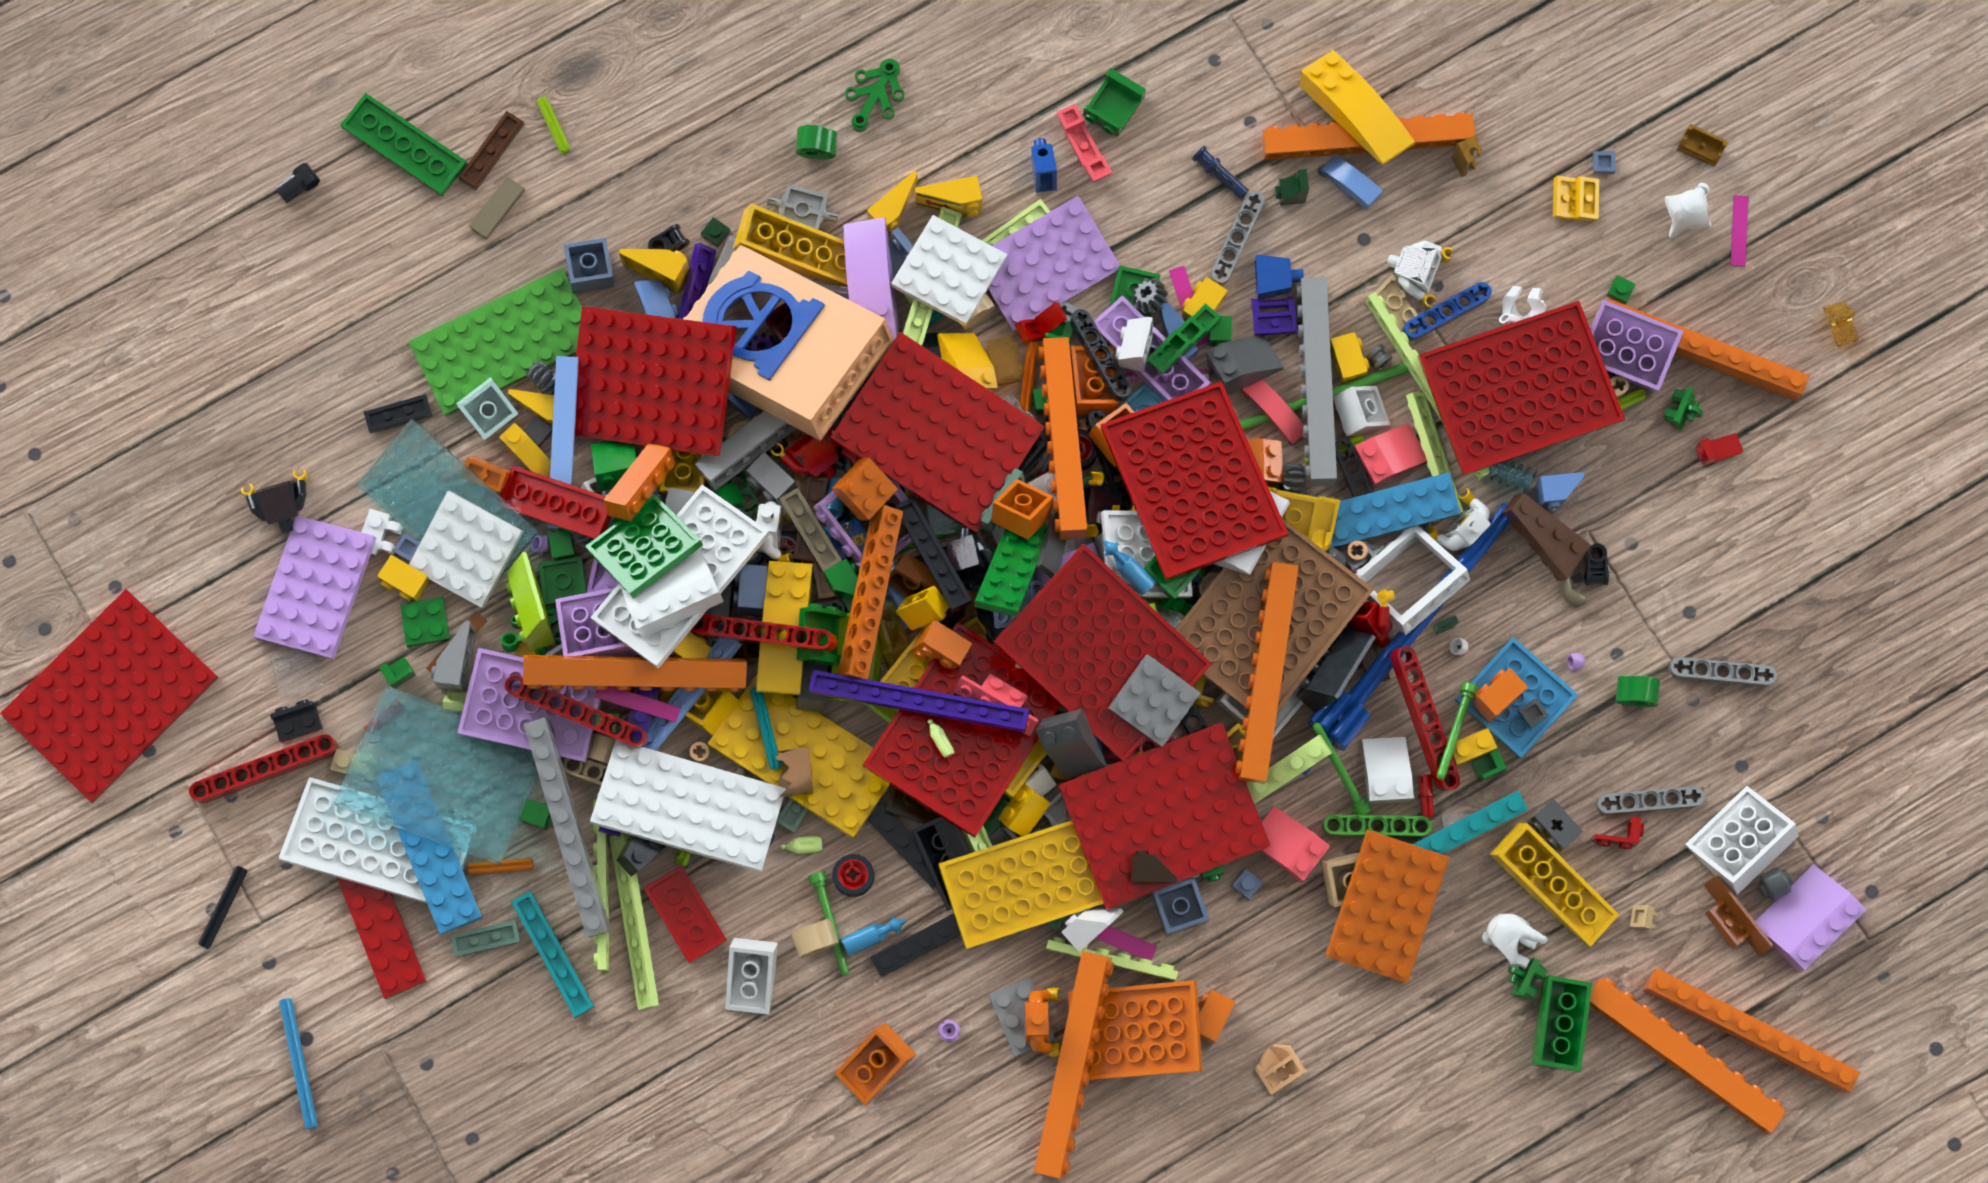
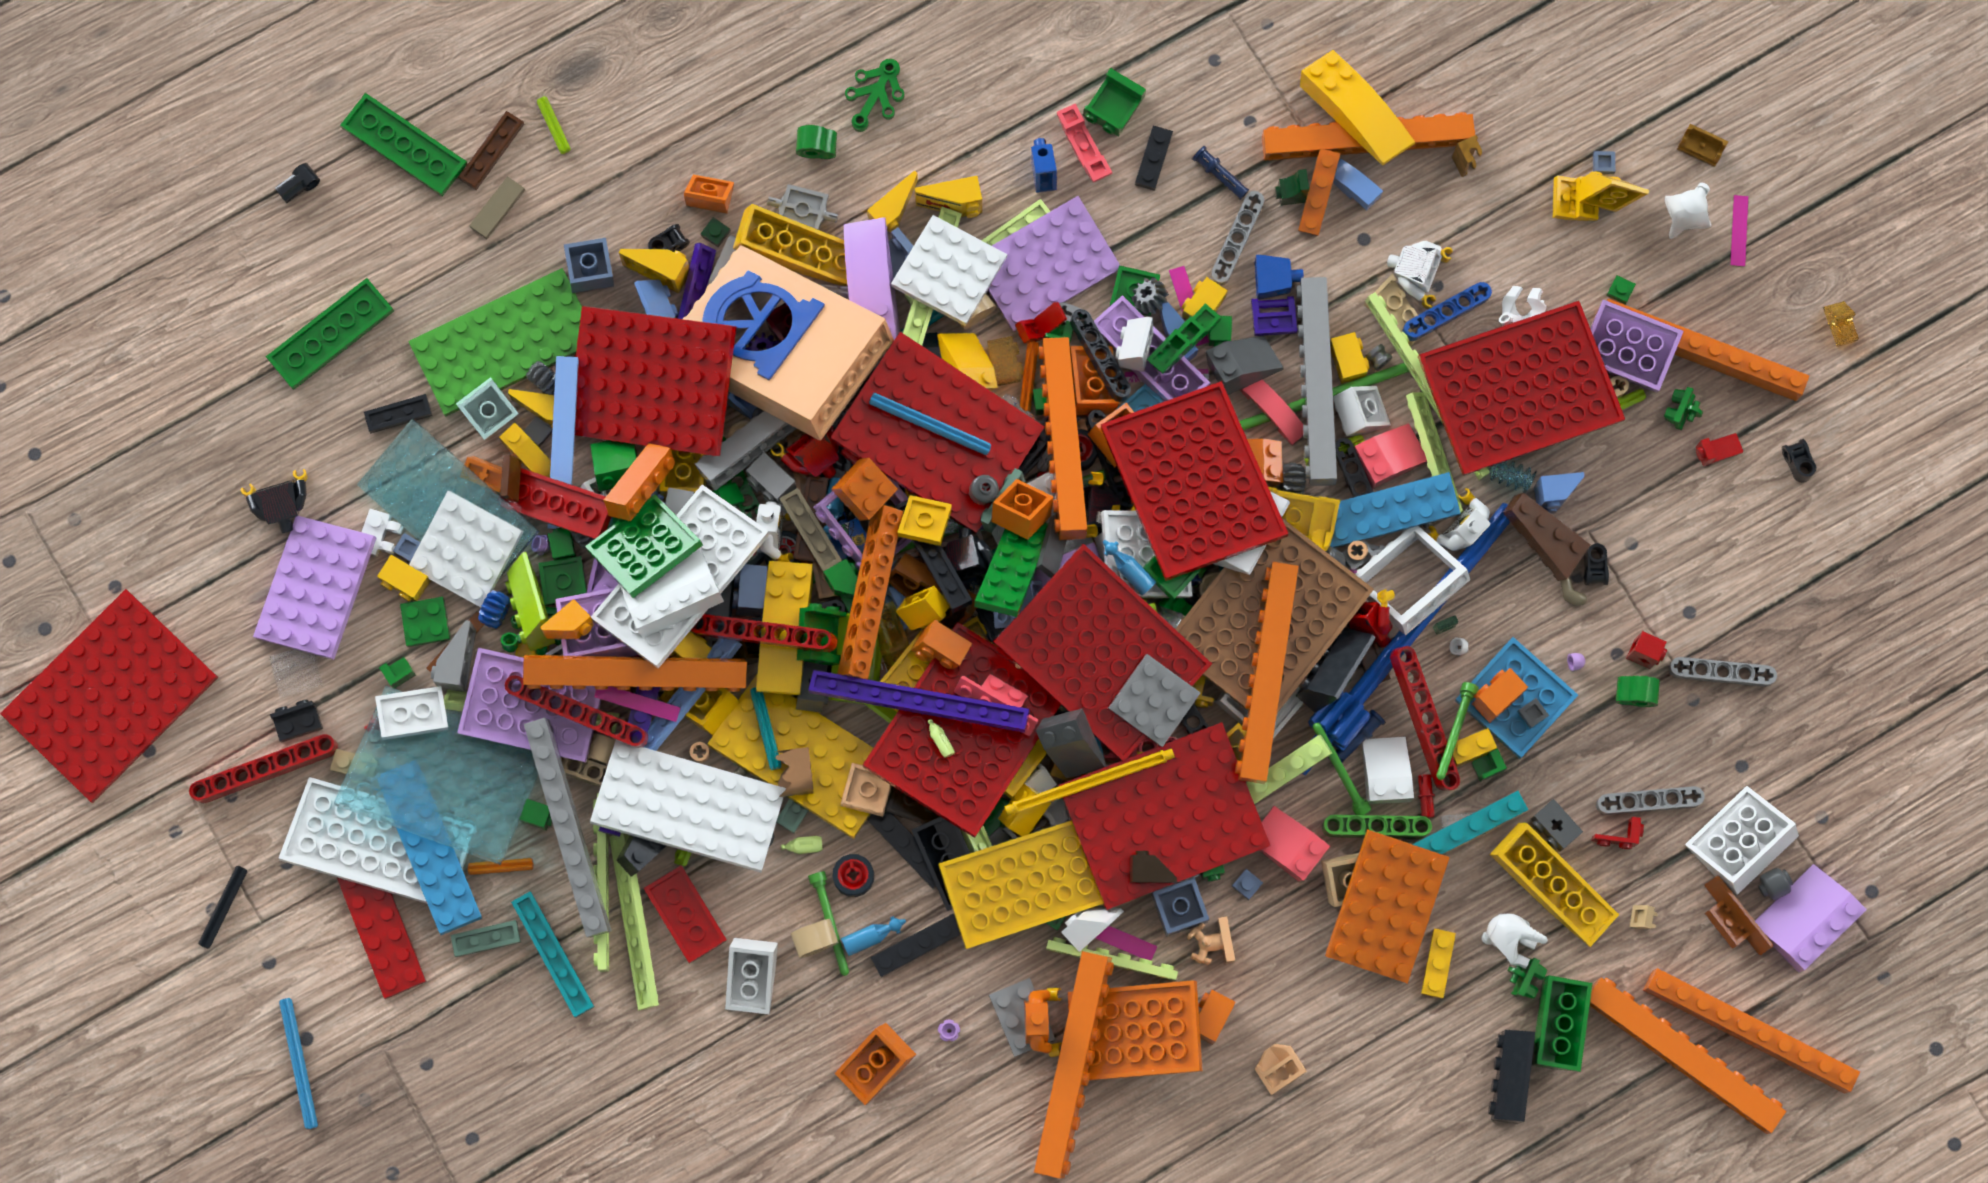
none -> green plate [266,278,394,390]
none -> white plate [375,686,448,740]
none -> blue gear [478,590,510,629]
none -> reddish brown tile [500,454,521,503]
none -> light orange slope [540,599,594,639]
none -> orange slope [684,174,734,214]
none -> light nougat tile [841,763,892,817]
none -> dark azure axle [869,393,991,455]
none -> yellow plate [898,495,952,546]
none -> dark grey head [969,475,999,505]
none -> yellow piece [1004,749,1175,816]
none -> black plate [1135,125,1173,191]
none -> light nougat piece [1187,917,1235,965]
none -> orange plate [1298,148,1341,236]
none -> dark blue pin [1328,709,1386,763]
none -> yellow plate [1421,928,1456,999]
none -> black slope [1488,1030,1535,1124]
none -> yellow slope [1579,172,1649,212]
none -> red brick [1626,631,1667,669]
none -> black piece [1782,439,1817,483]

